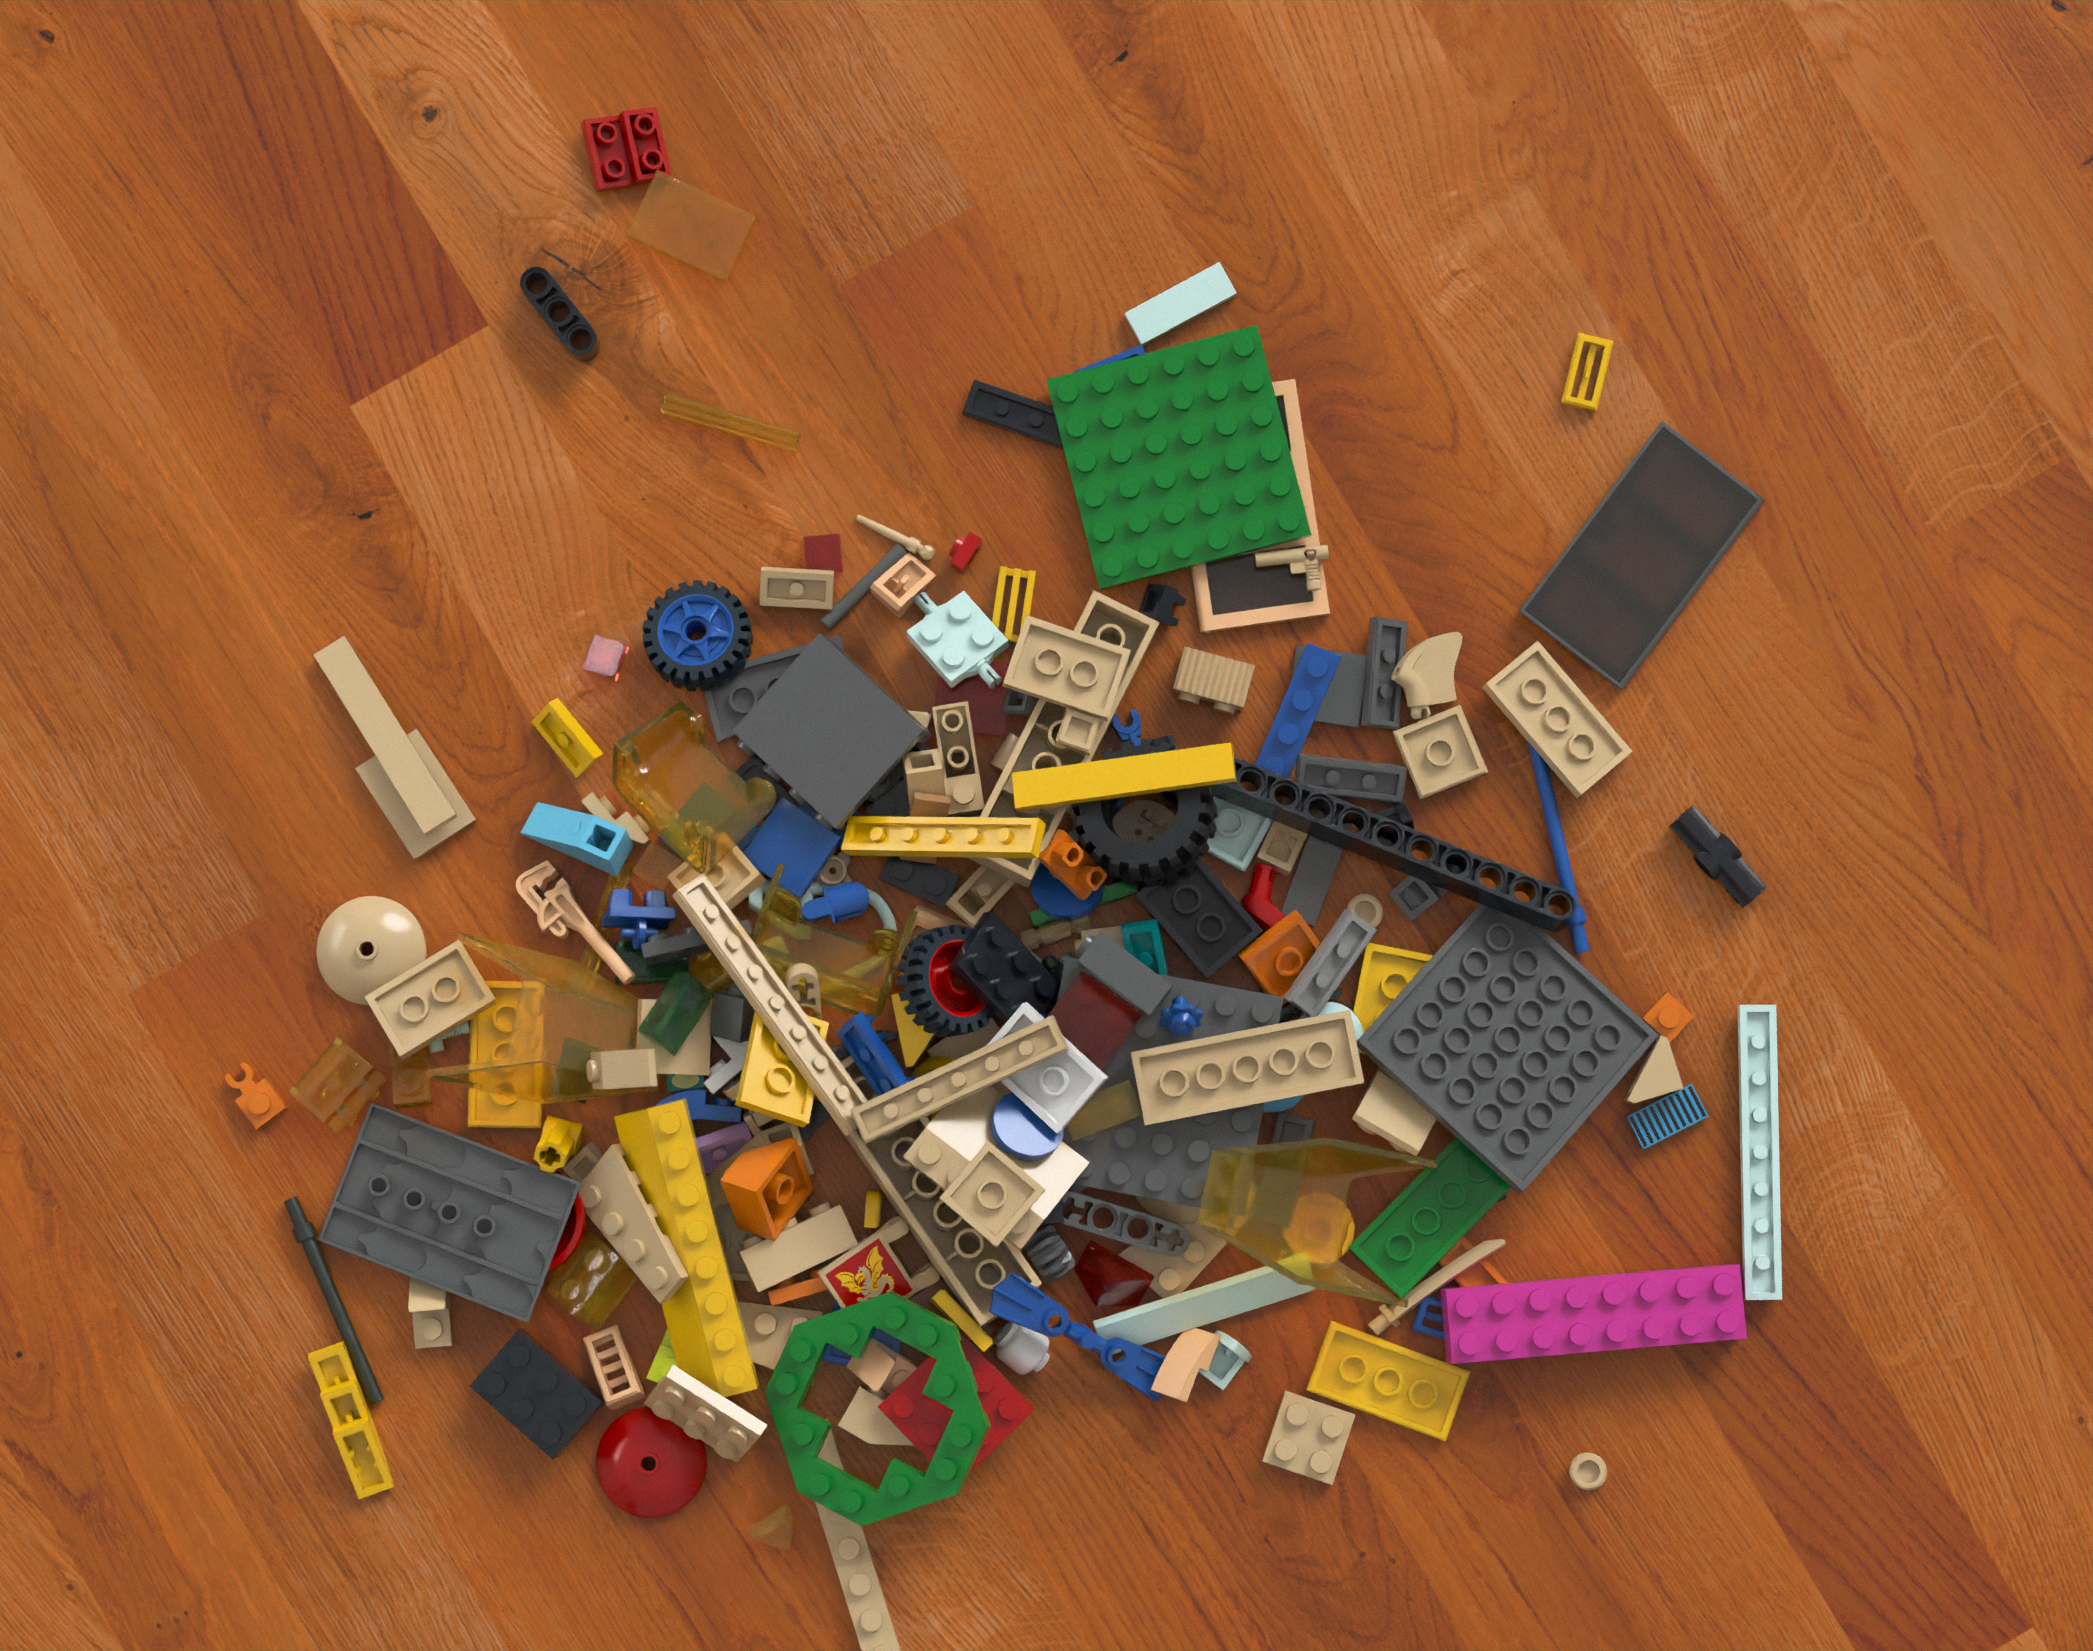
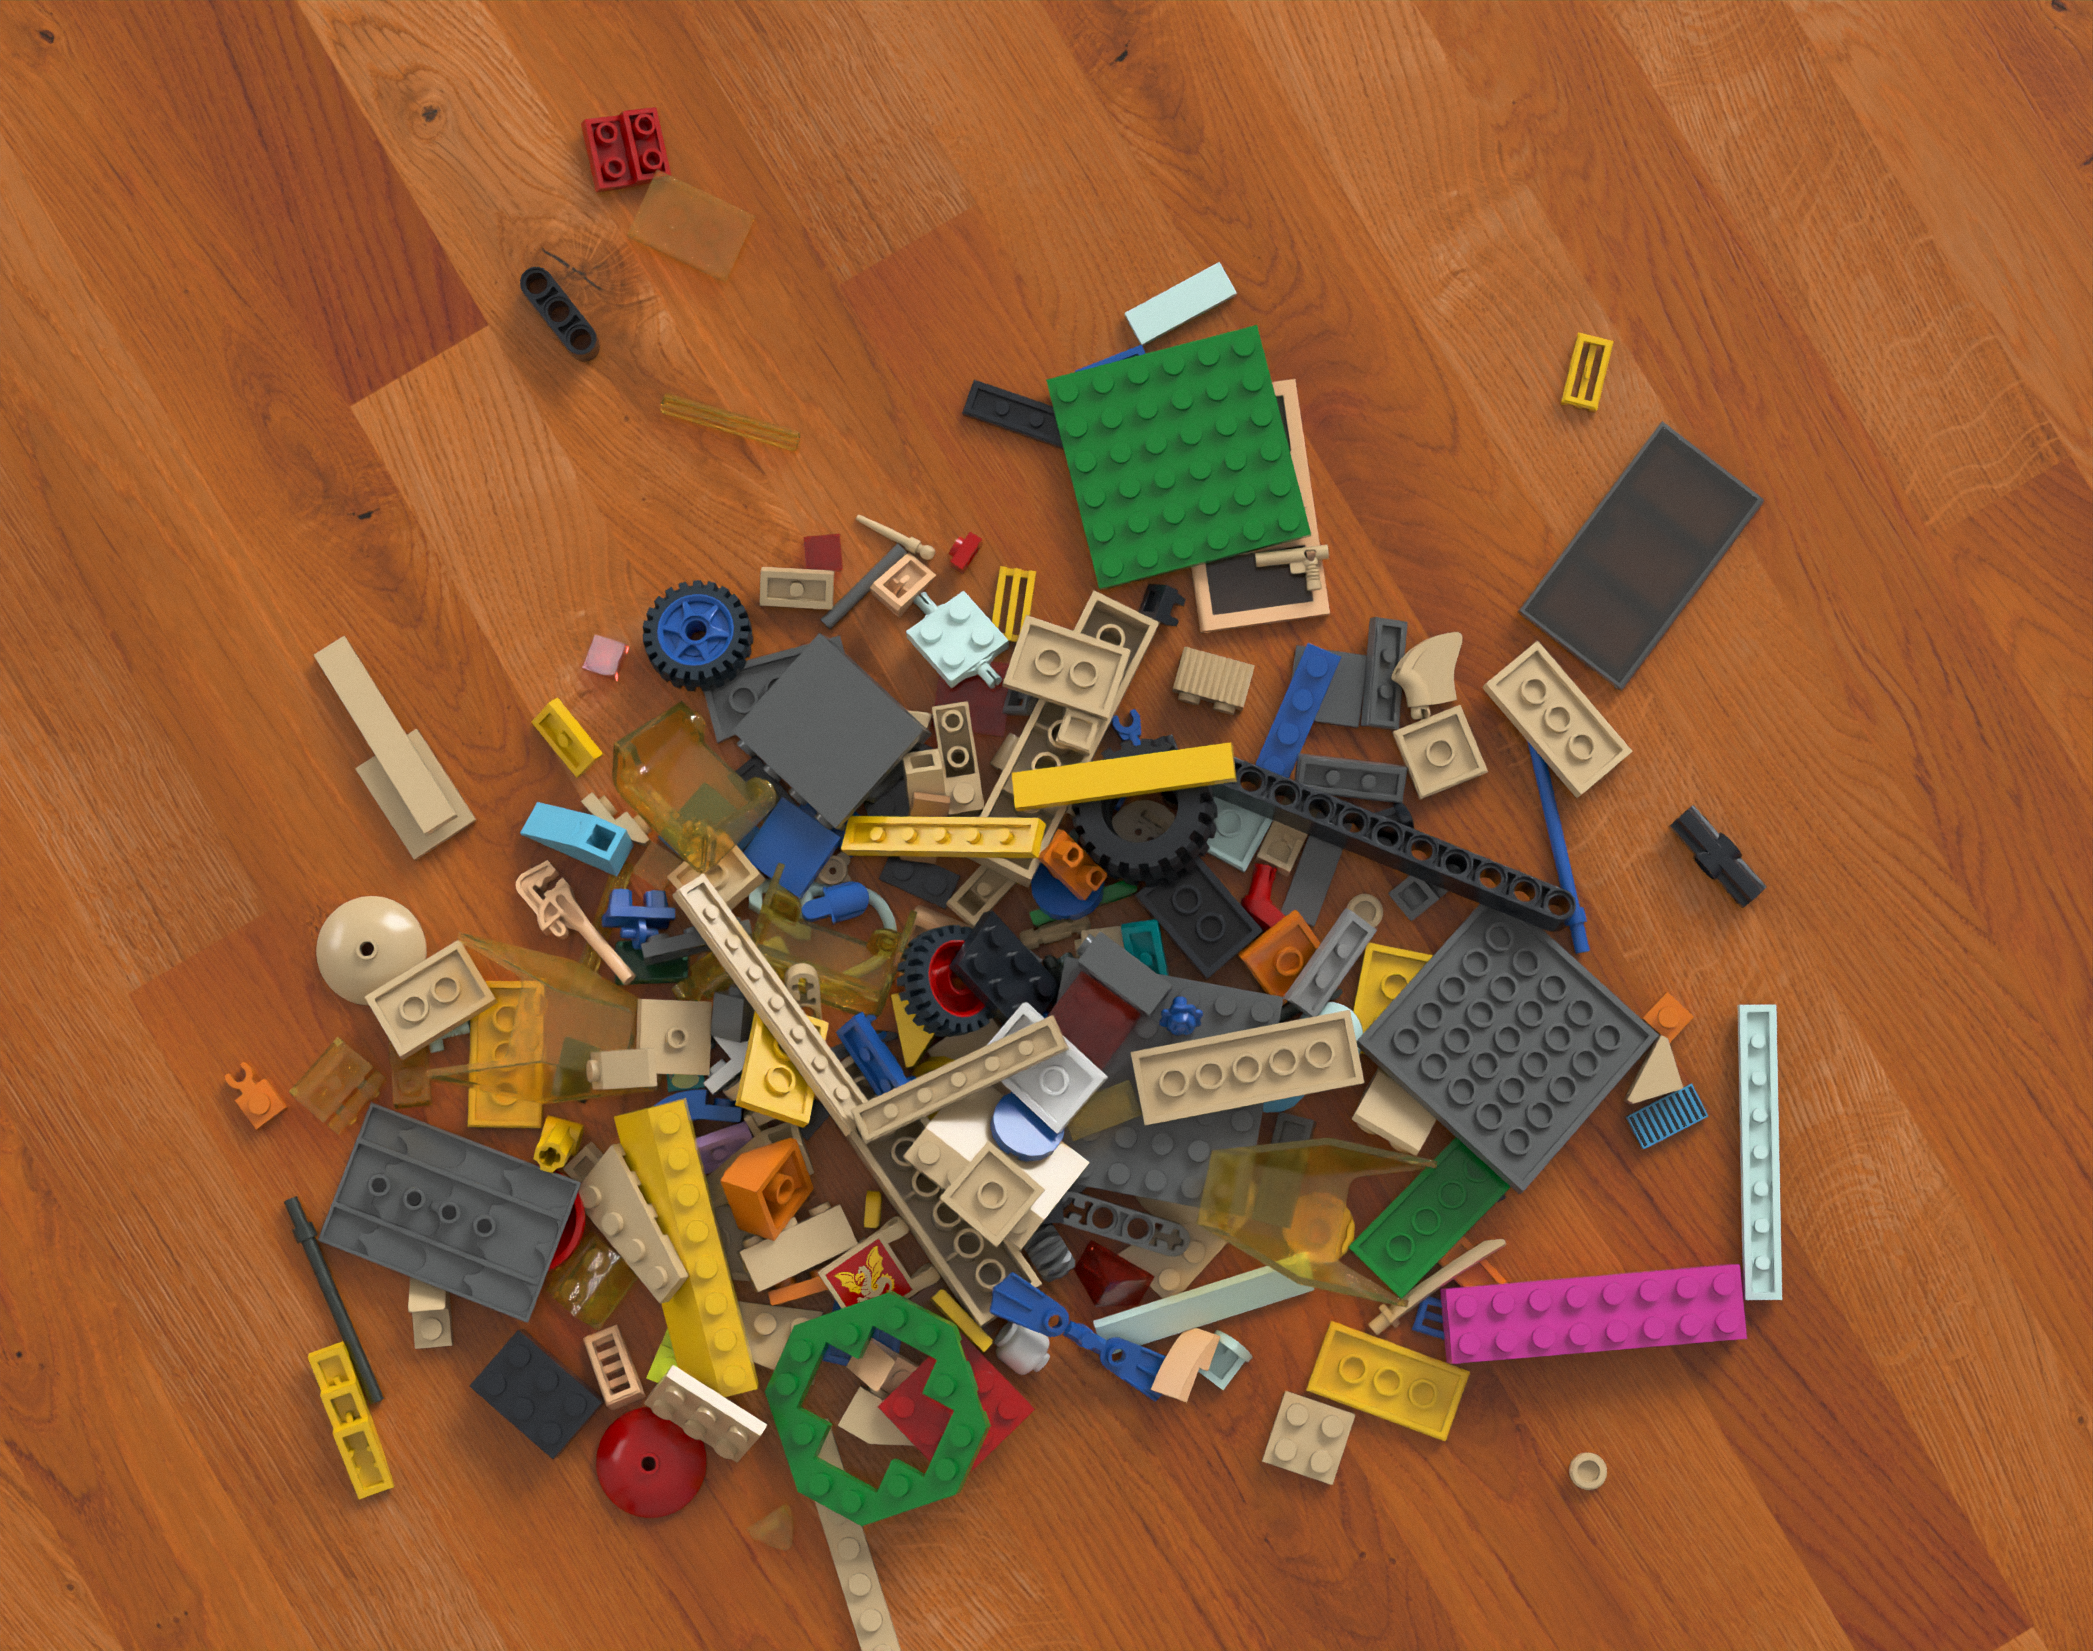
clear green slope [638,971,715,1056] -> none

